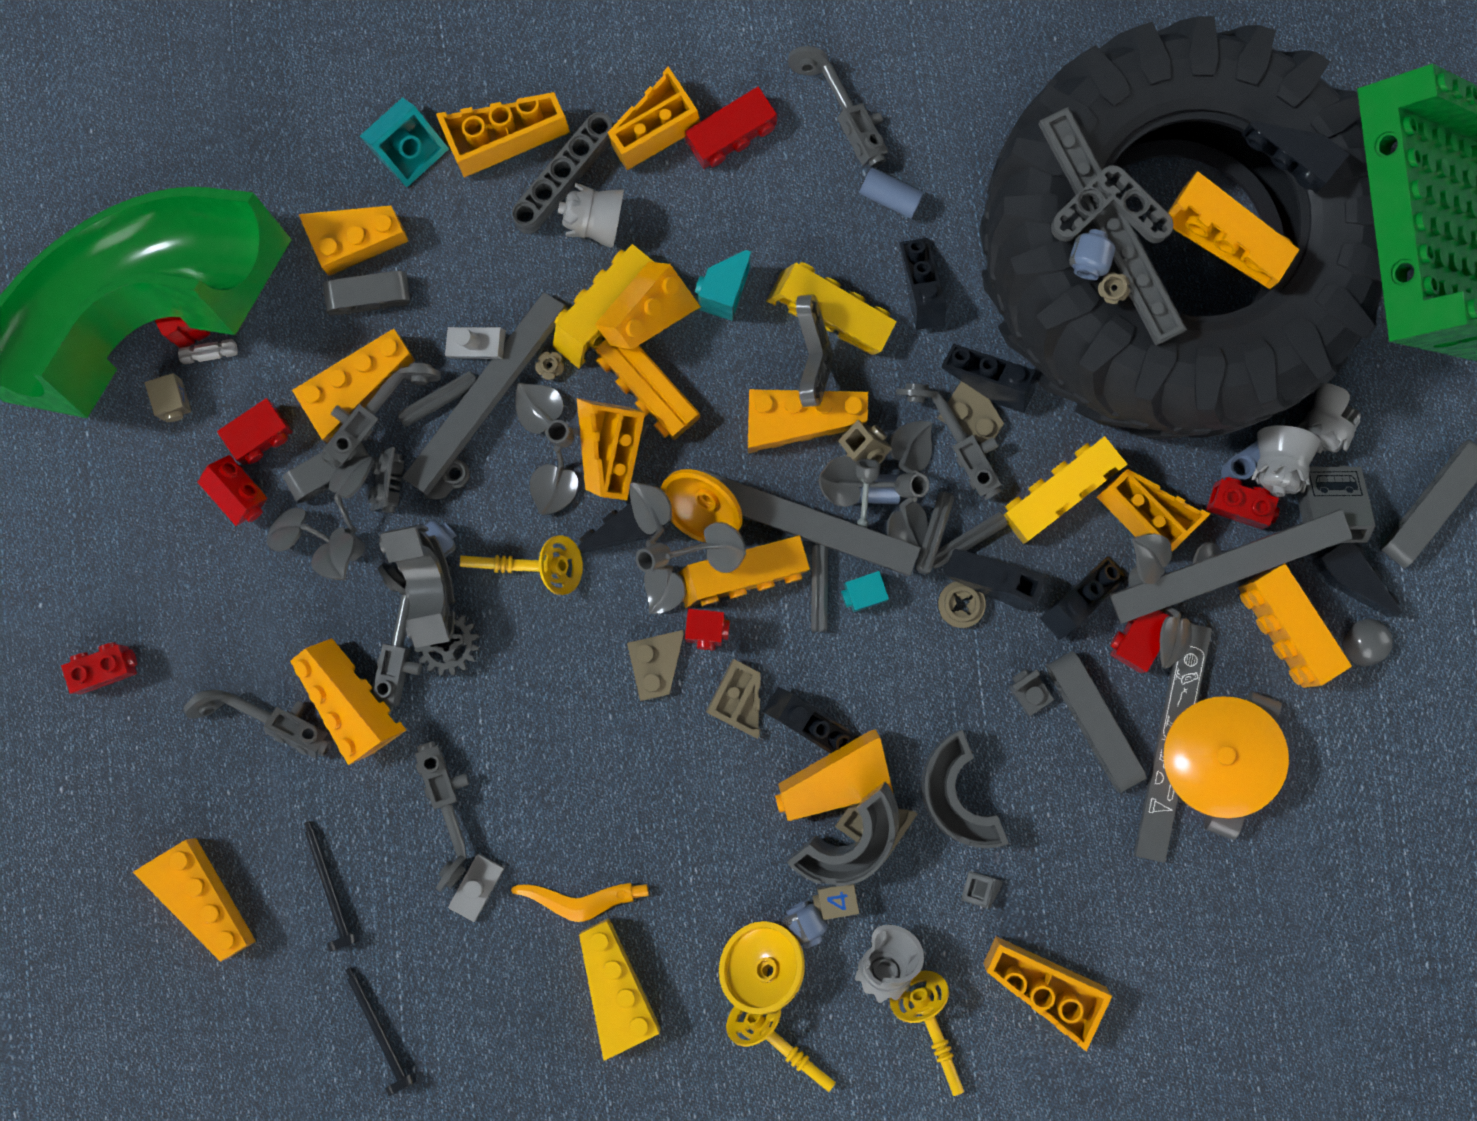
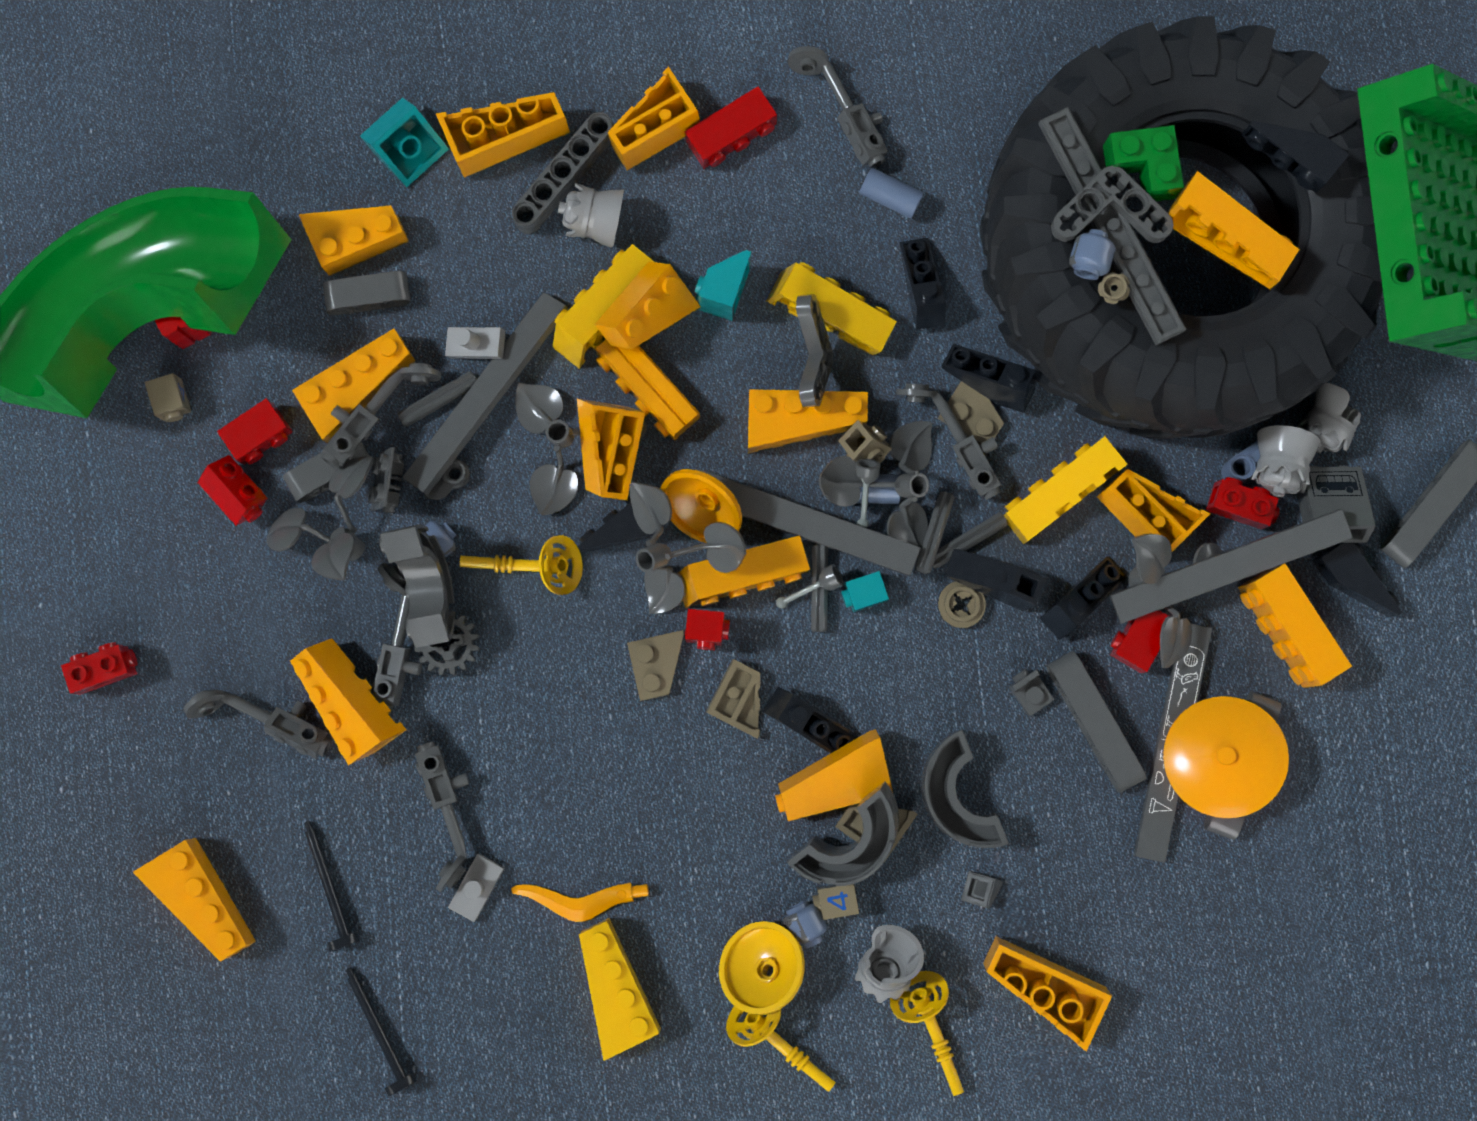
light grey axle [178,339,238,365] -> none
dark tan plate [535,352,564,380] -> none
dark grey hair [1343,618,1393,667] -> none
none -> hinge [776,564,844,609]
none -> green brick [1103,125,1184,201]

